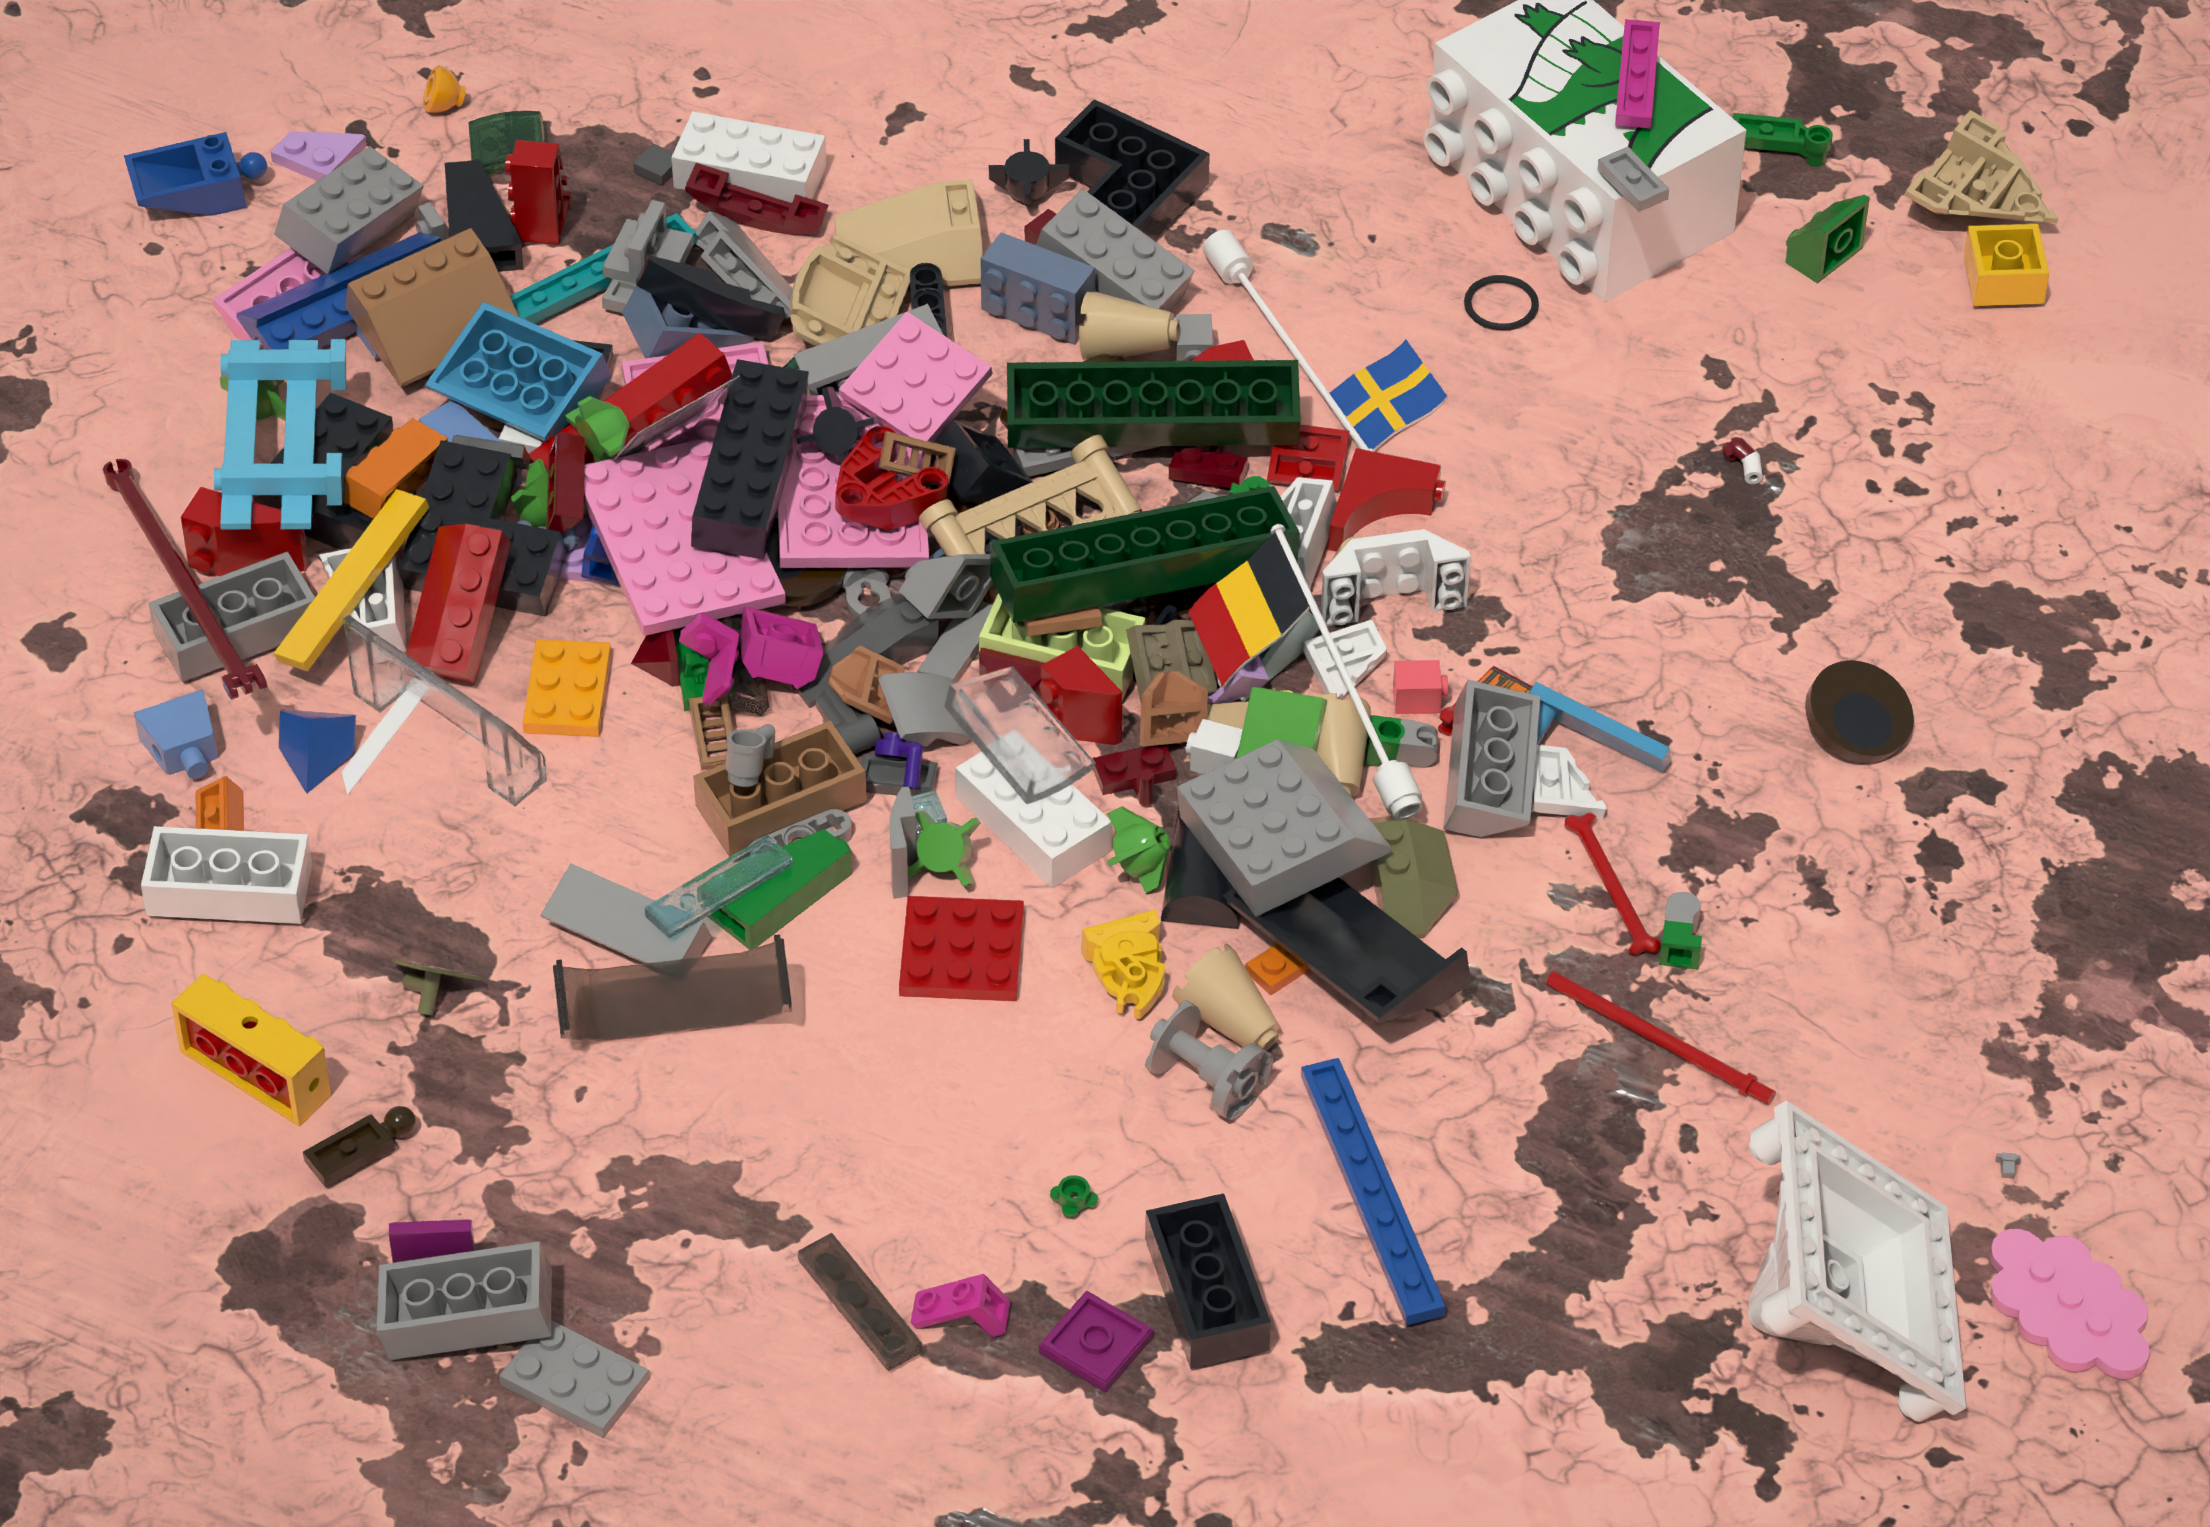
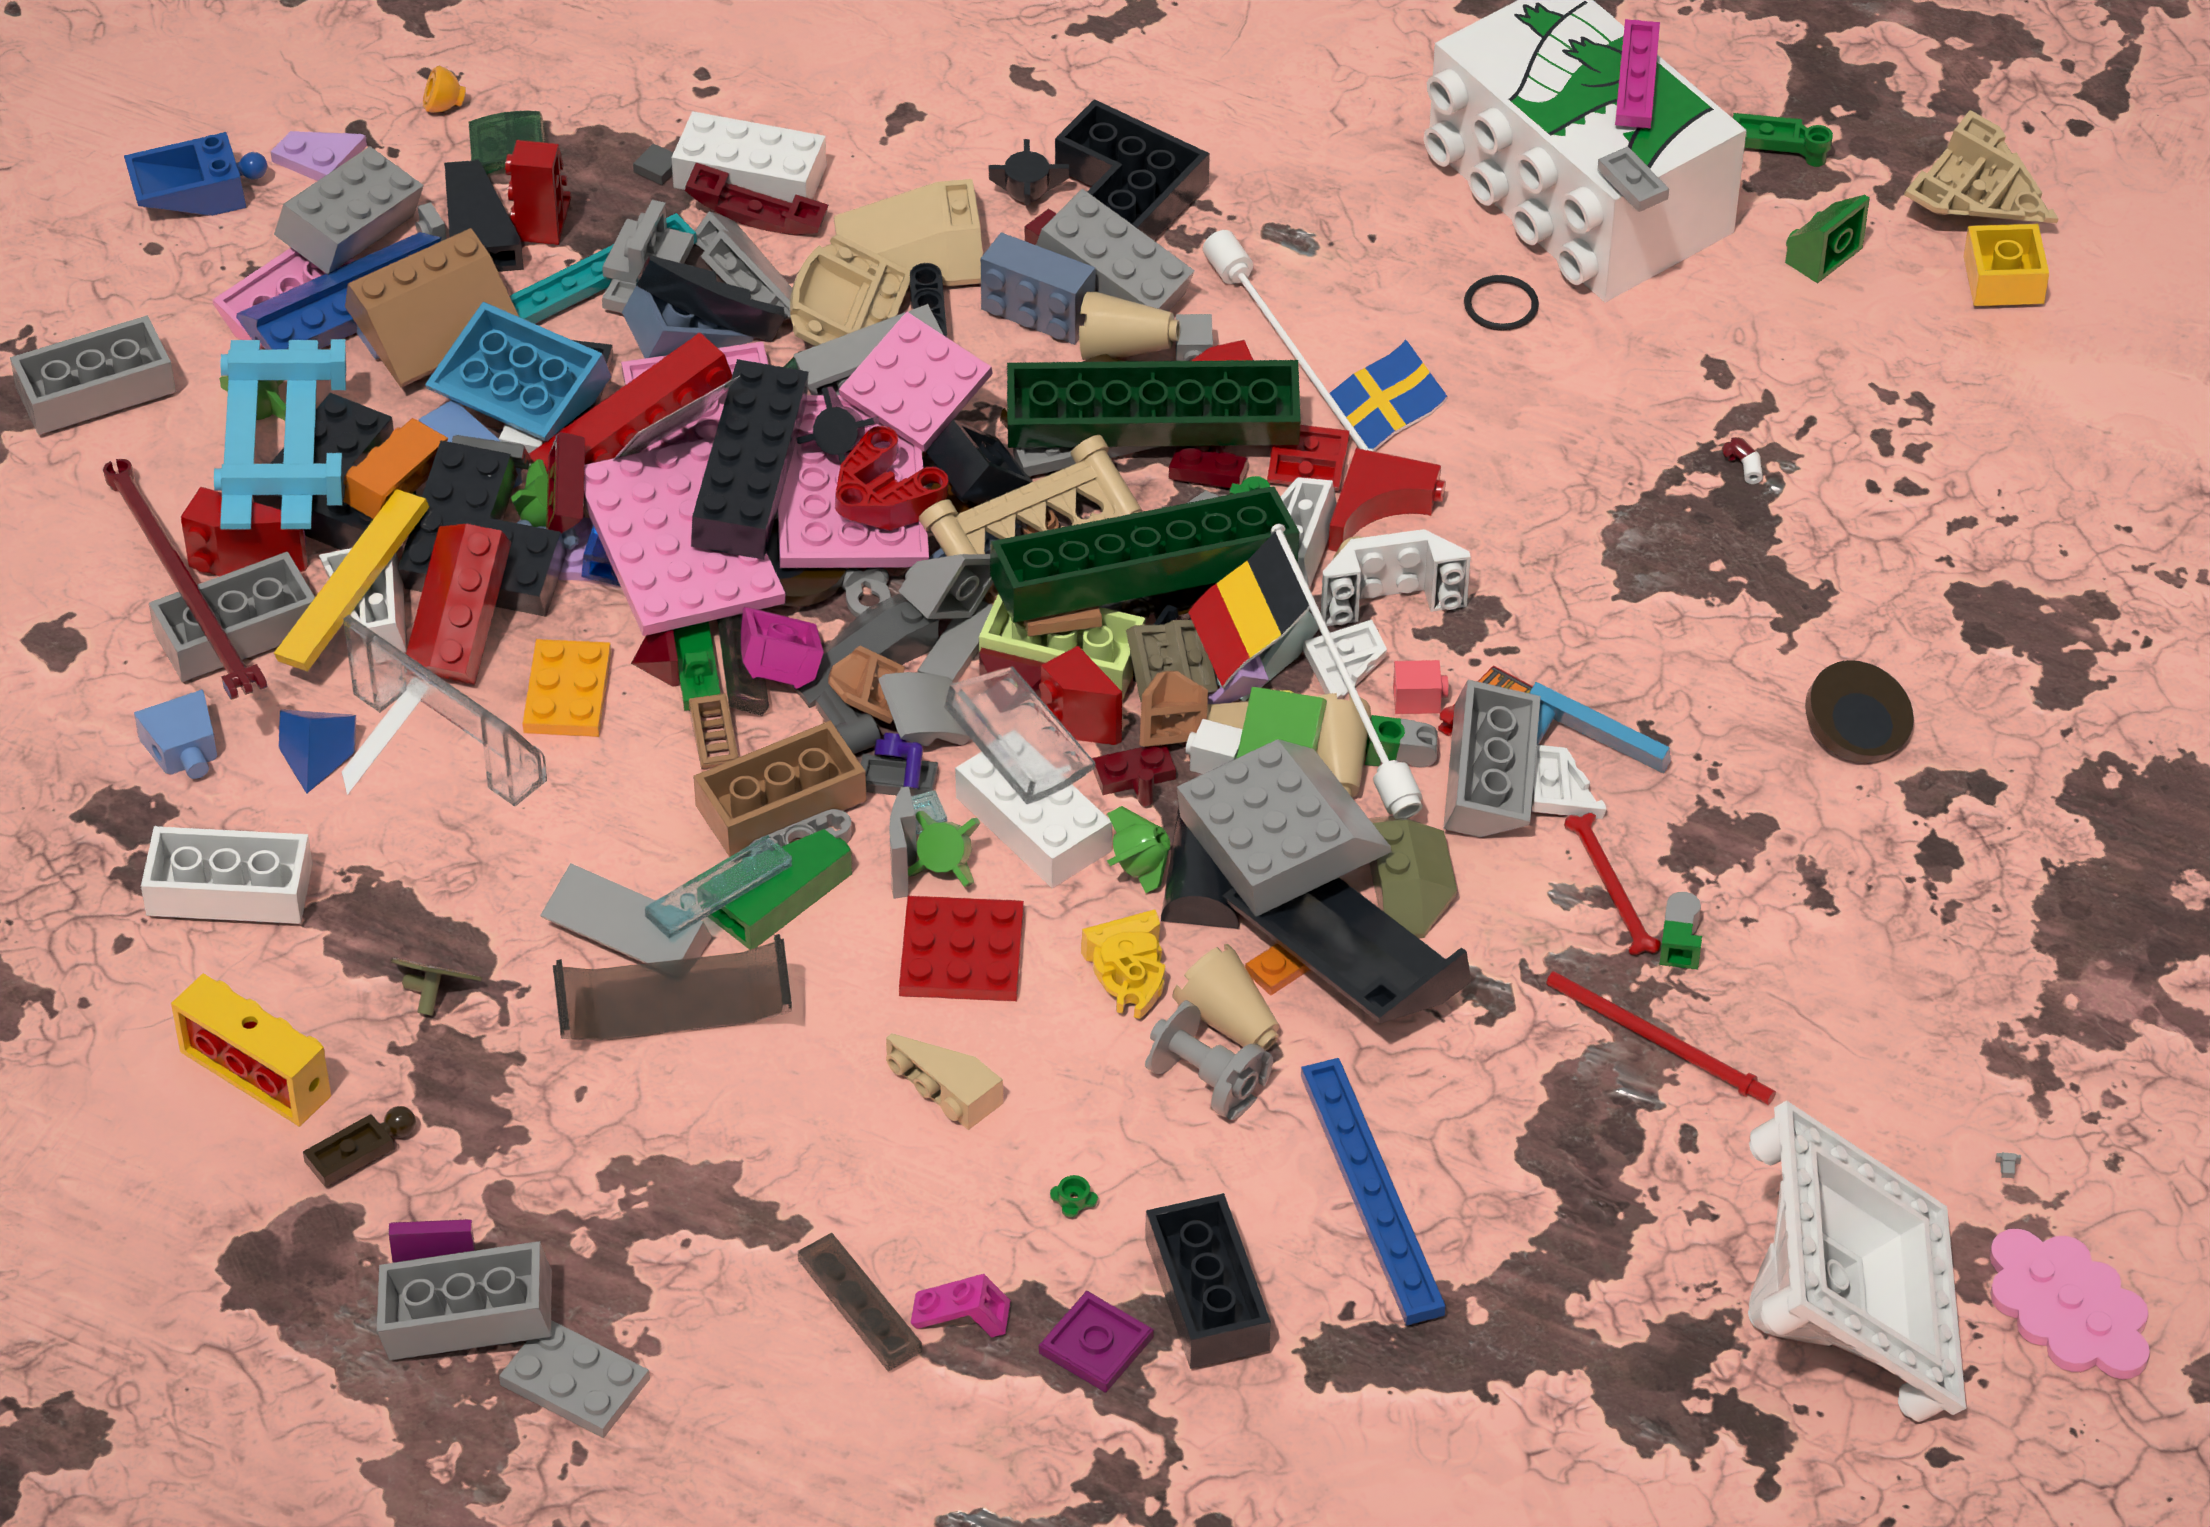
orange slope [195,776,244,831] -> none
bright green piece [565,396,629,462] -> none
dark pink bracket [679,612,739,706] -> none
light grey piece [726,724,776,787] -> none
medium nougat slope [879,431,956,486] -> none
none -> light grey brick [10,315,176,435]
none -> tan slope [886,1033,1003,1130]

